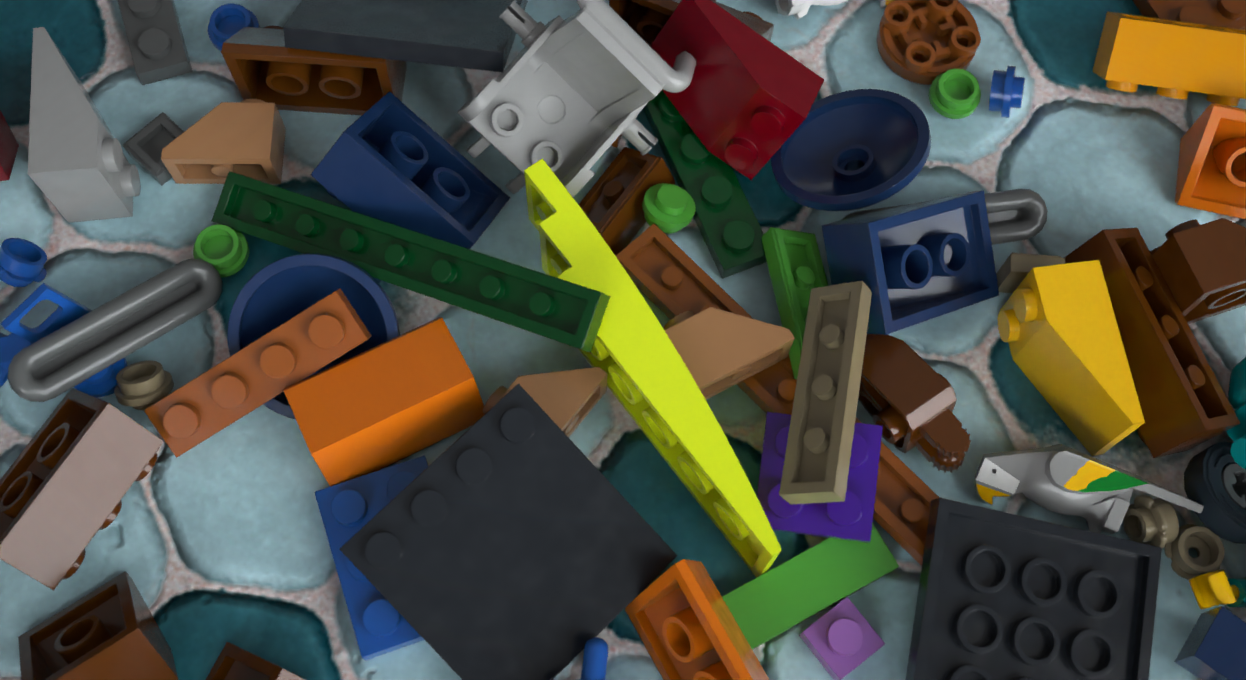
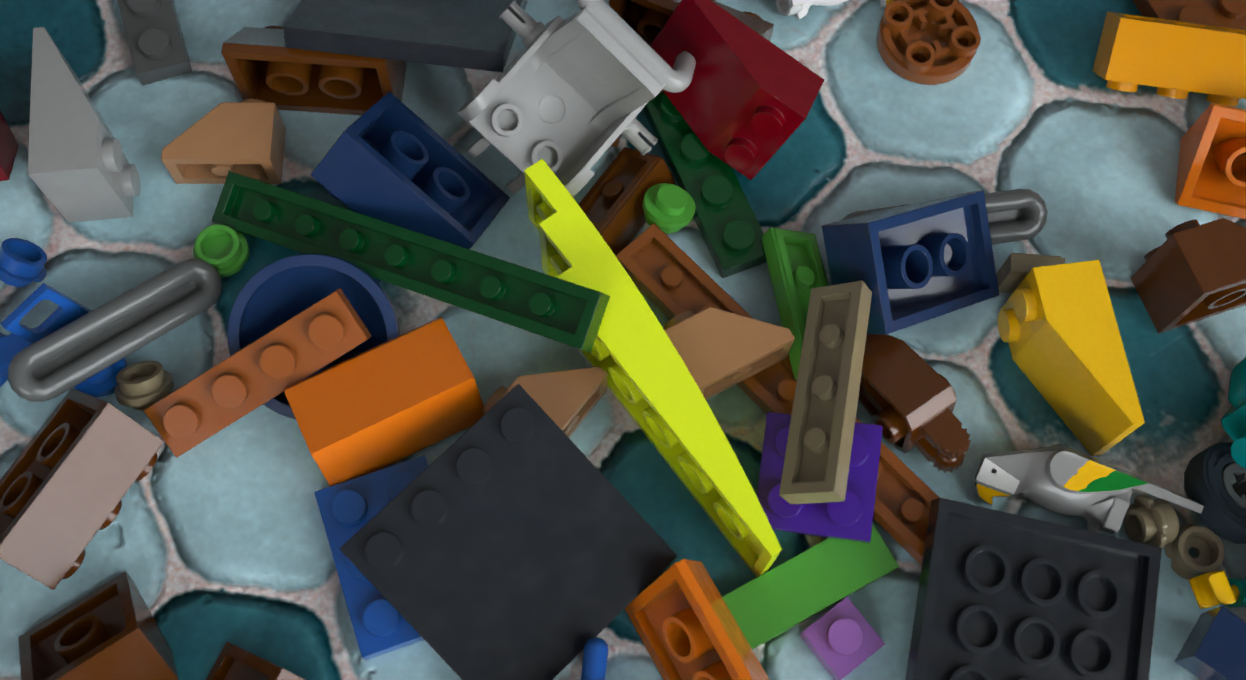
dark grey tile [123,112,184,186] -> none
blue plate [208,3,260,51] -> none
dark blue dish [771,89,931,211] -> none
bright green plate [929,69,981,119] -> none
blue plate [989,66,1025,118] -> none
reddish brown brick [1064,228,1241,458] -> none

